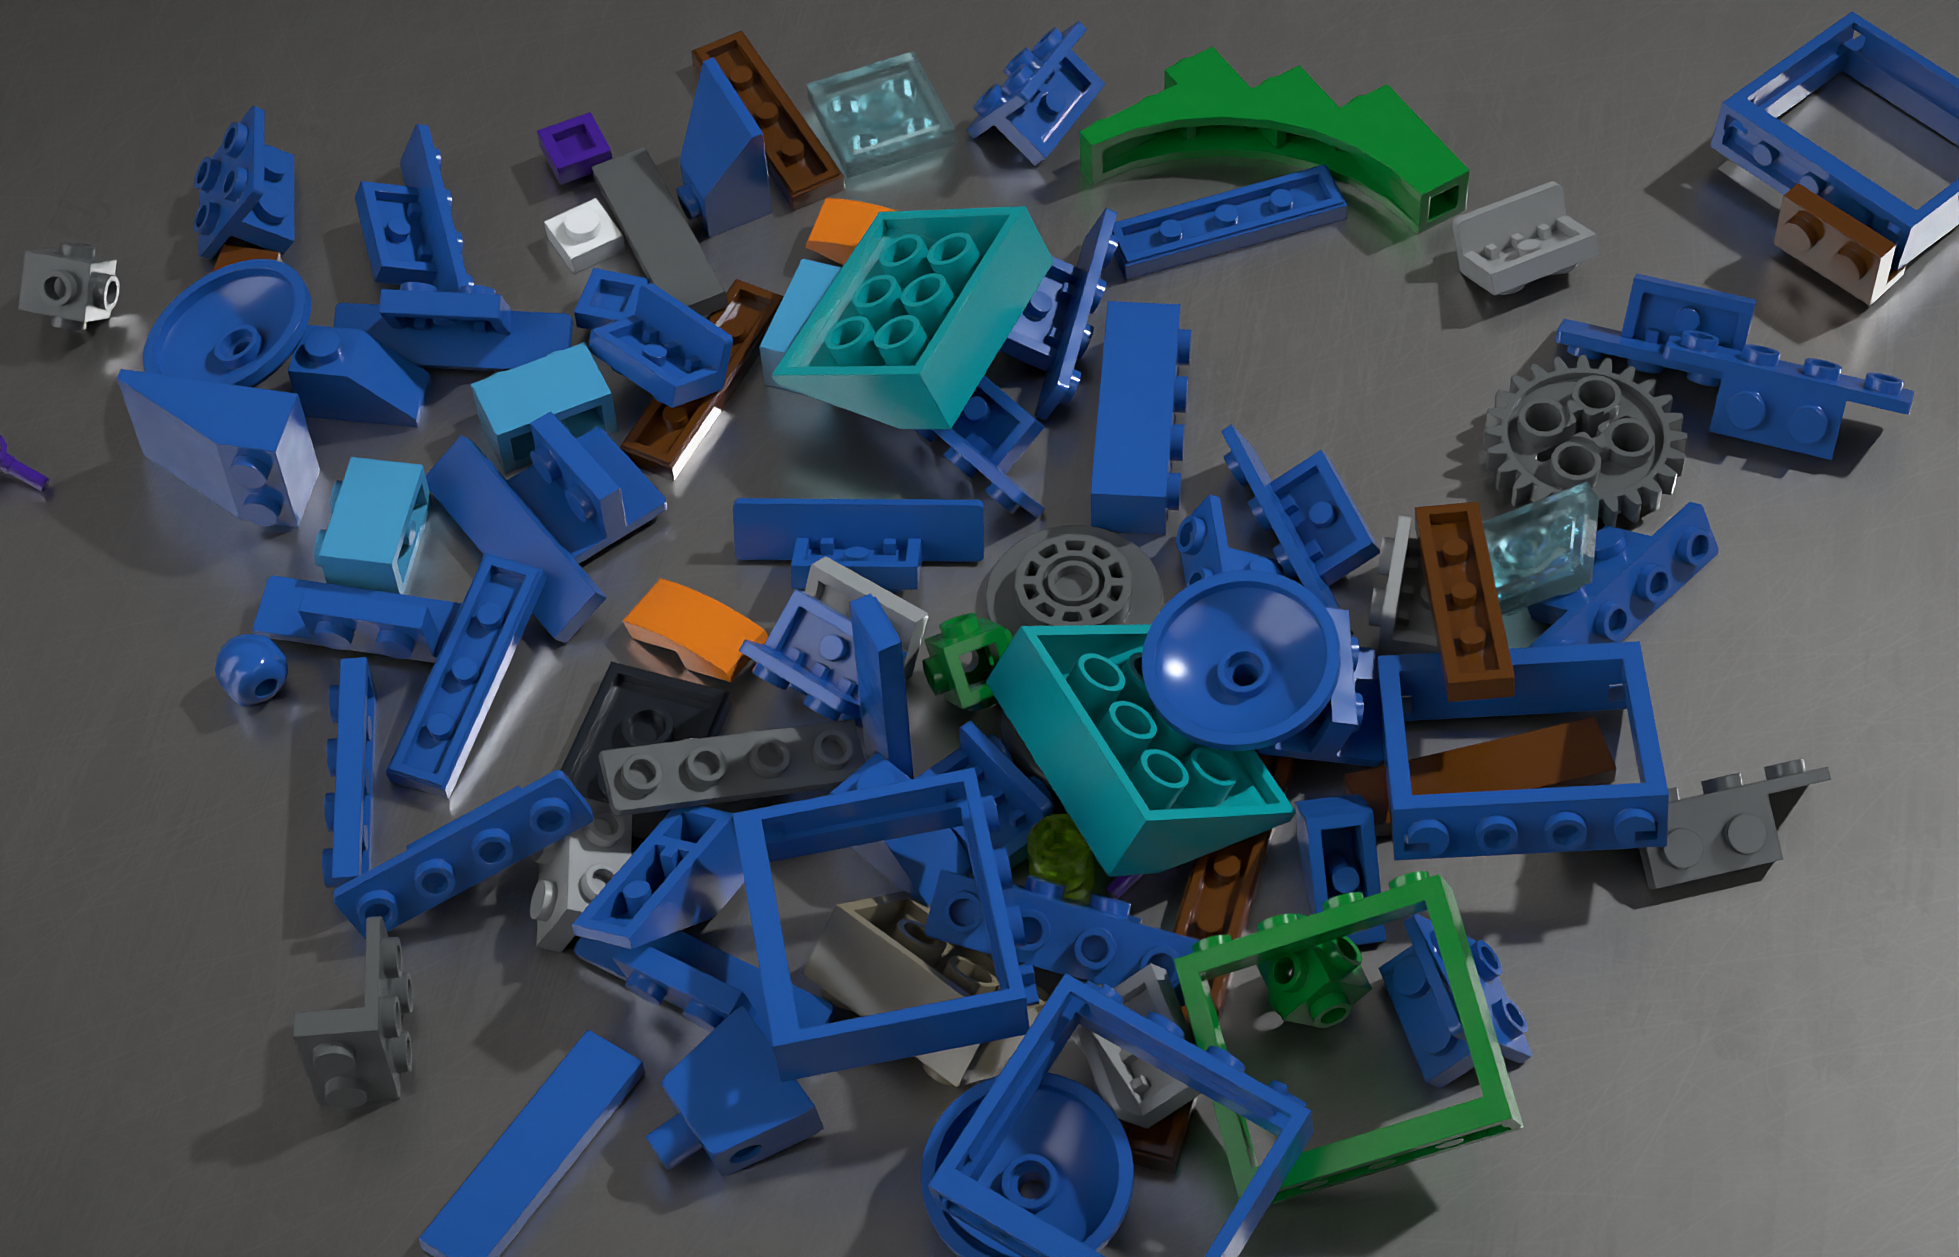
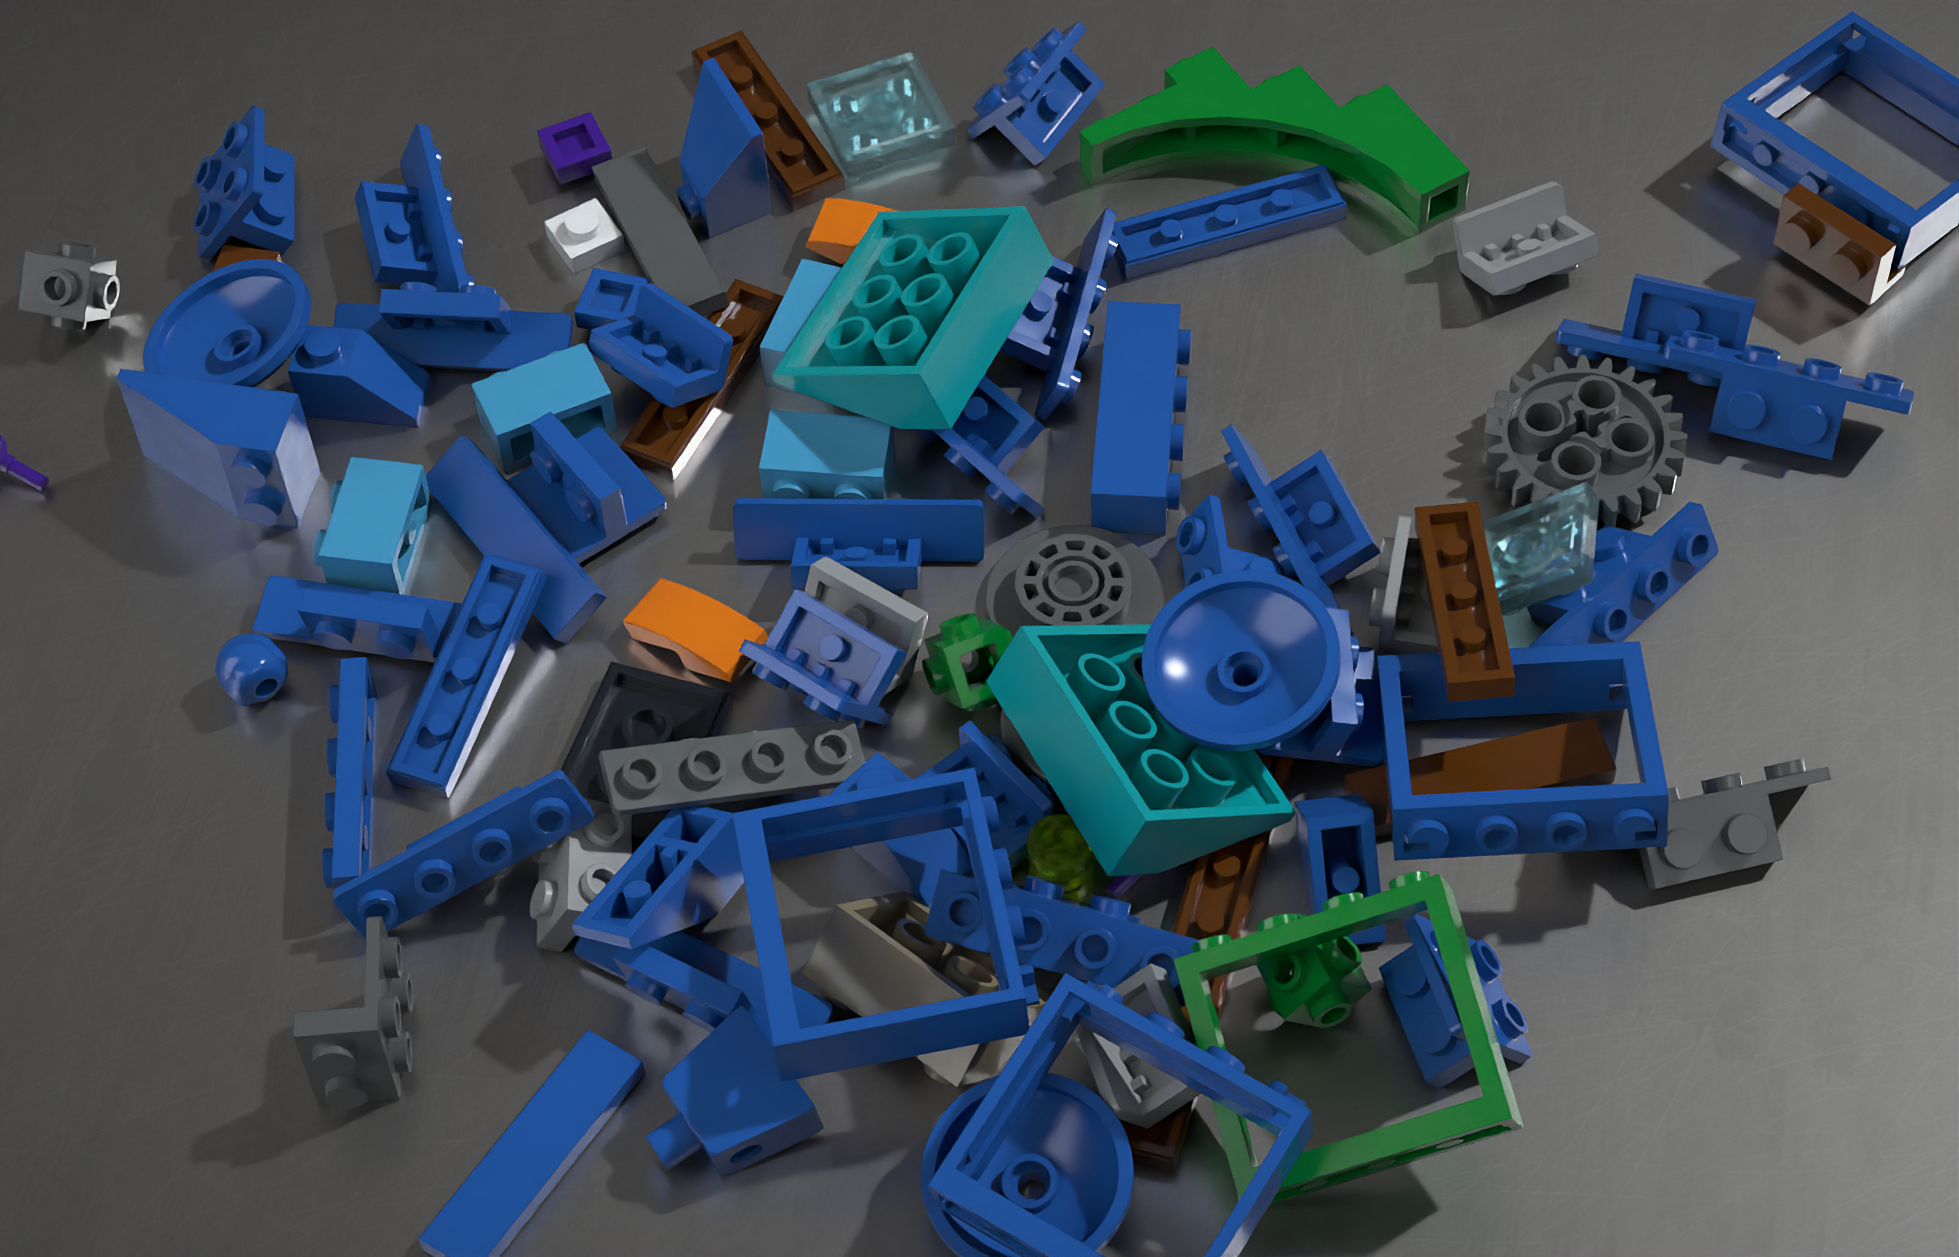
blue tile [849,593,914,779] -> none
none -> dark azure brick [759,410,895,499]

